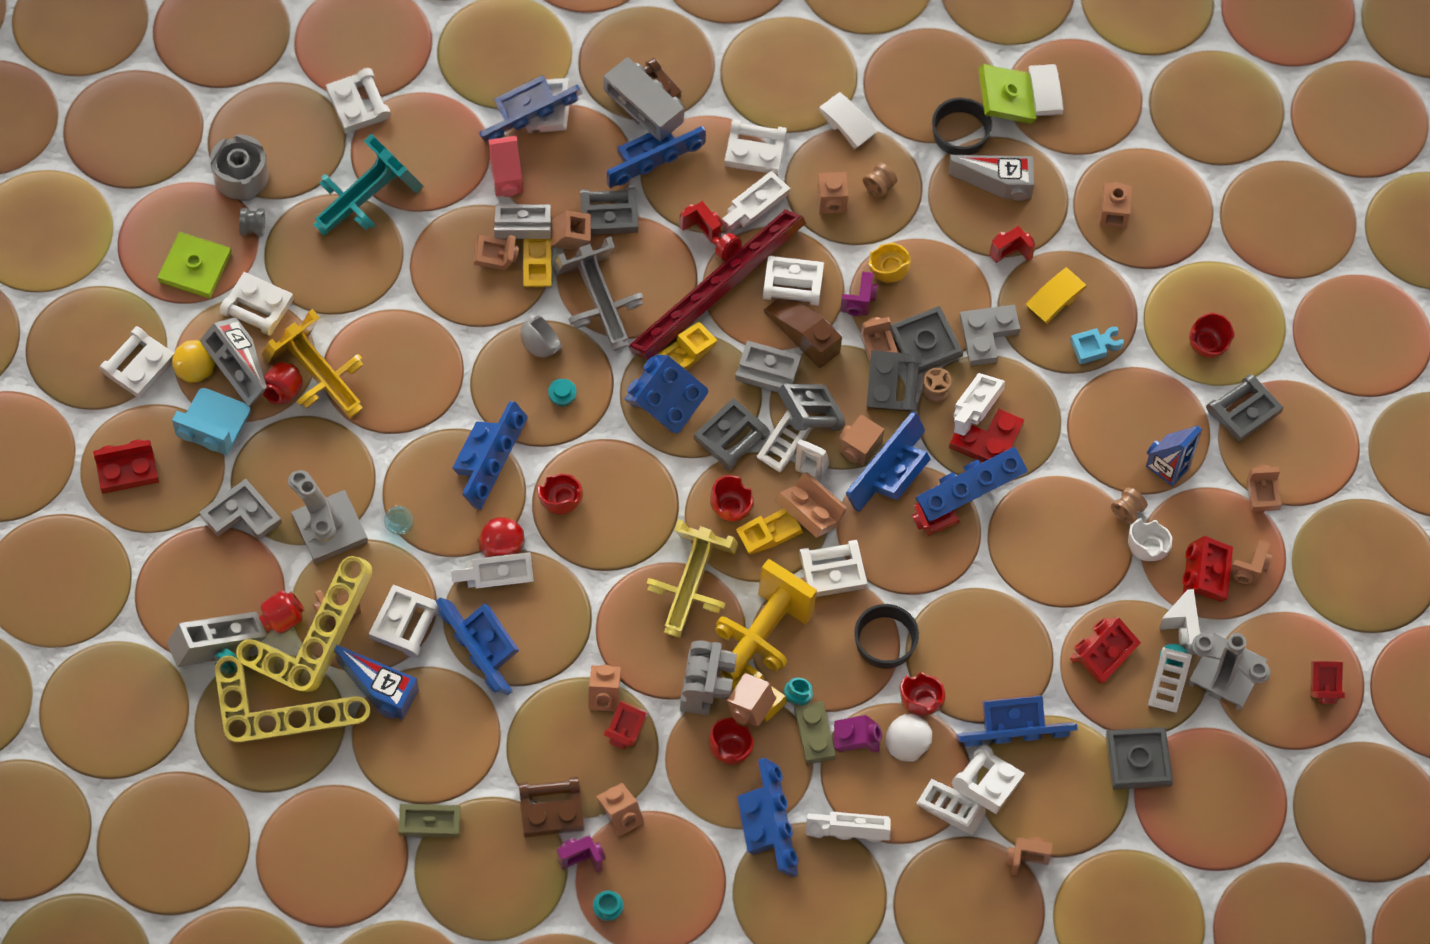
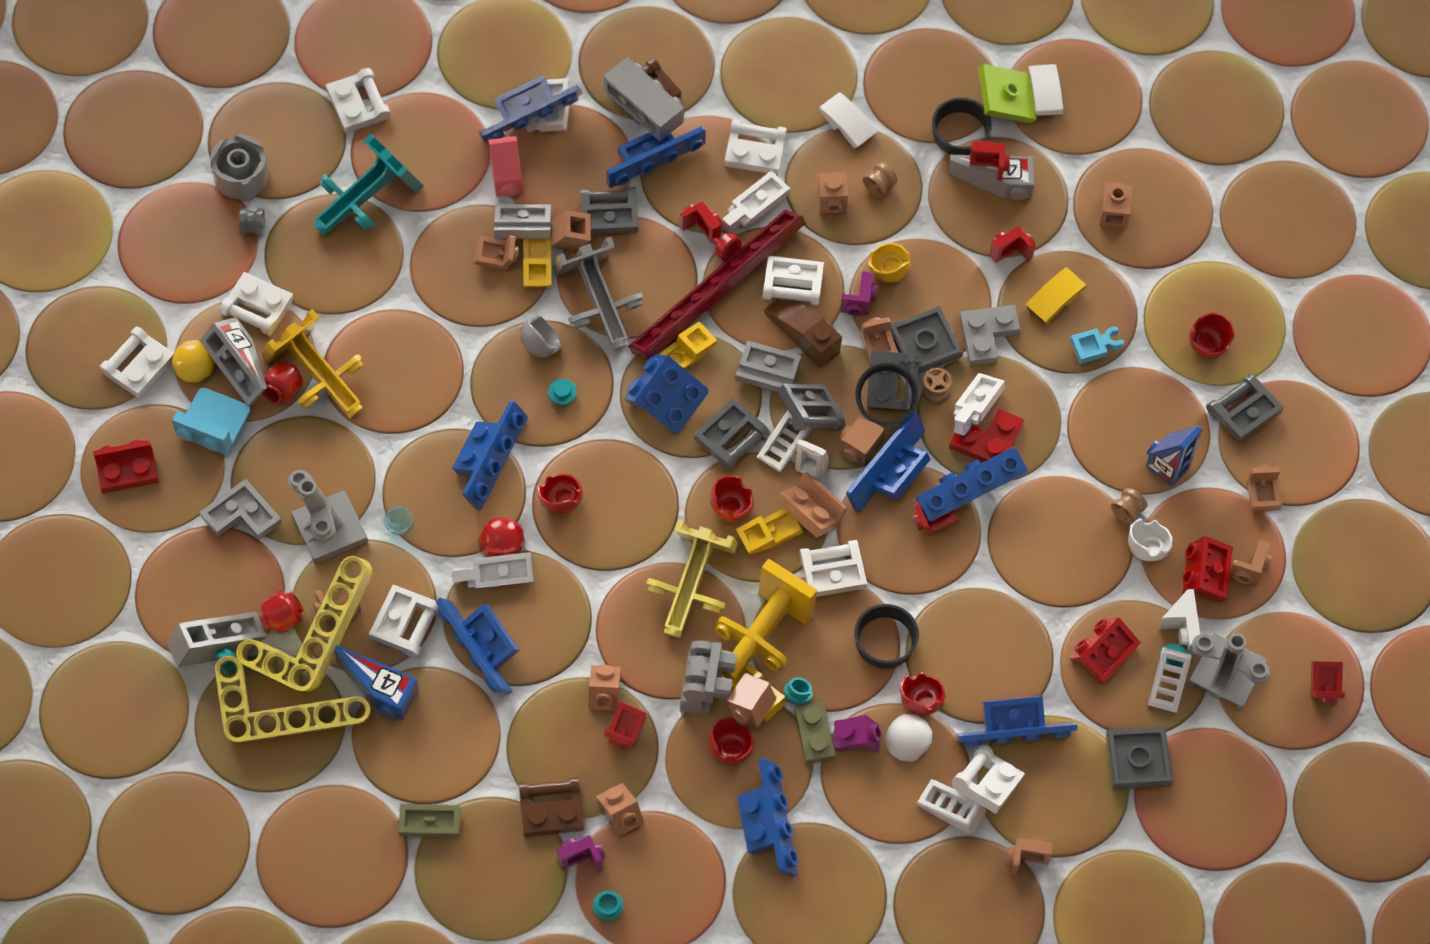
lime plate [157,232,232,299] -> none
white hinge [806,812,890,842] -> none
none -> black tyre [855,363,918,425]
none -> red bracket [969,140,1010,181]

